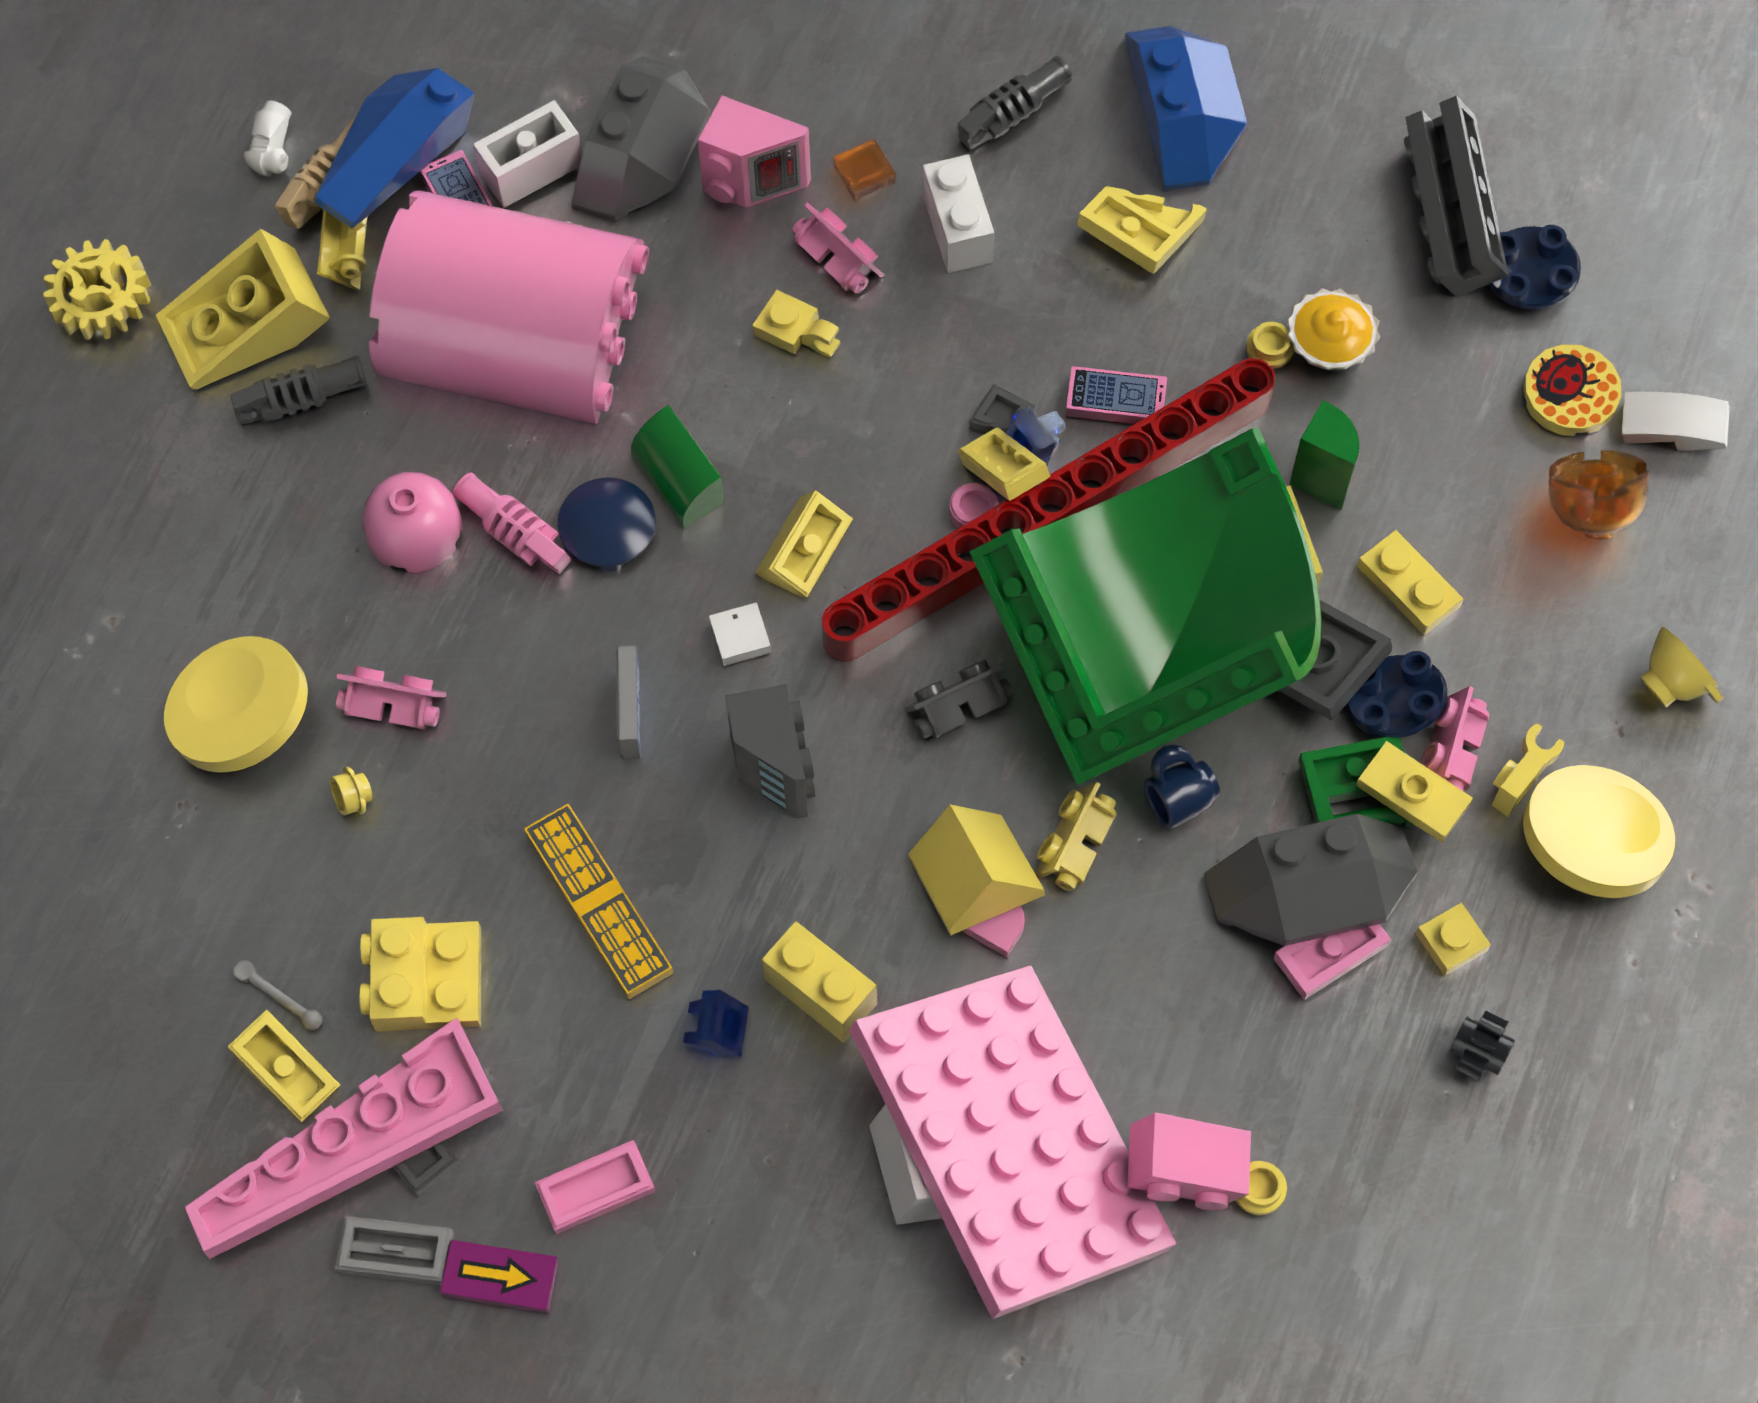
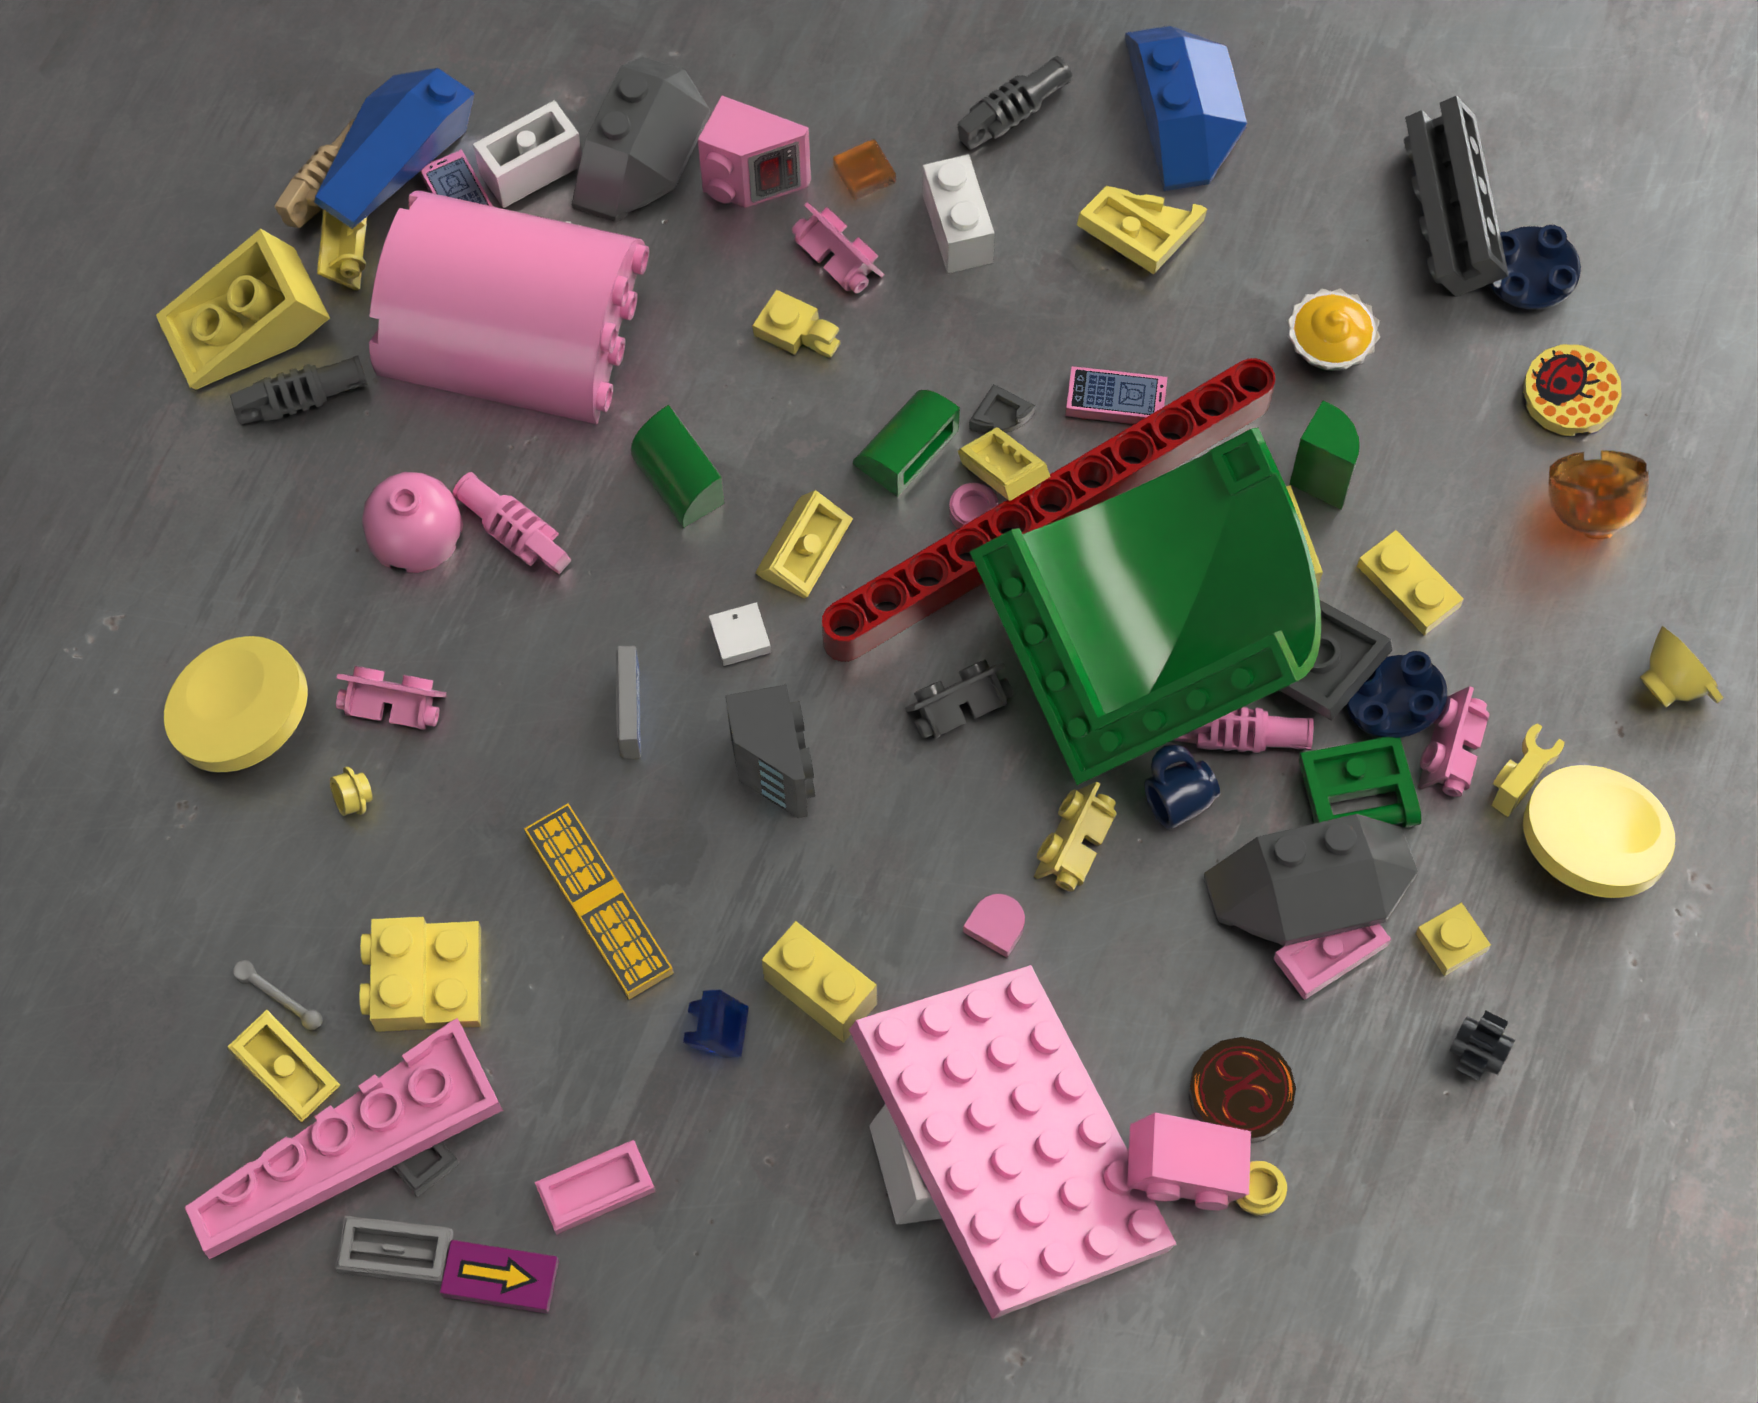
light yellow gear [43,239,151,340] -> none
white arm [243,101,291,177] -> none
dark blue dish [557,478,657,572] -> none
light yellow slope [908,804,1045,936] -> none
clear blue tile [1006,406,1067,466] -> none
light yellow plate [1246,322,1294,369] -> none
light yellow plate [1356,741,1473,843] -> none
white slope [1622,391,1730,451] -> none
none -> green brick [853,390,960,497]
none -> bright pink hinge [1173,707,1314,753]
none -> dark brown tile [1189,1037,1296,1143]

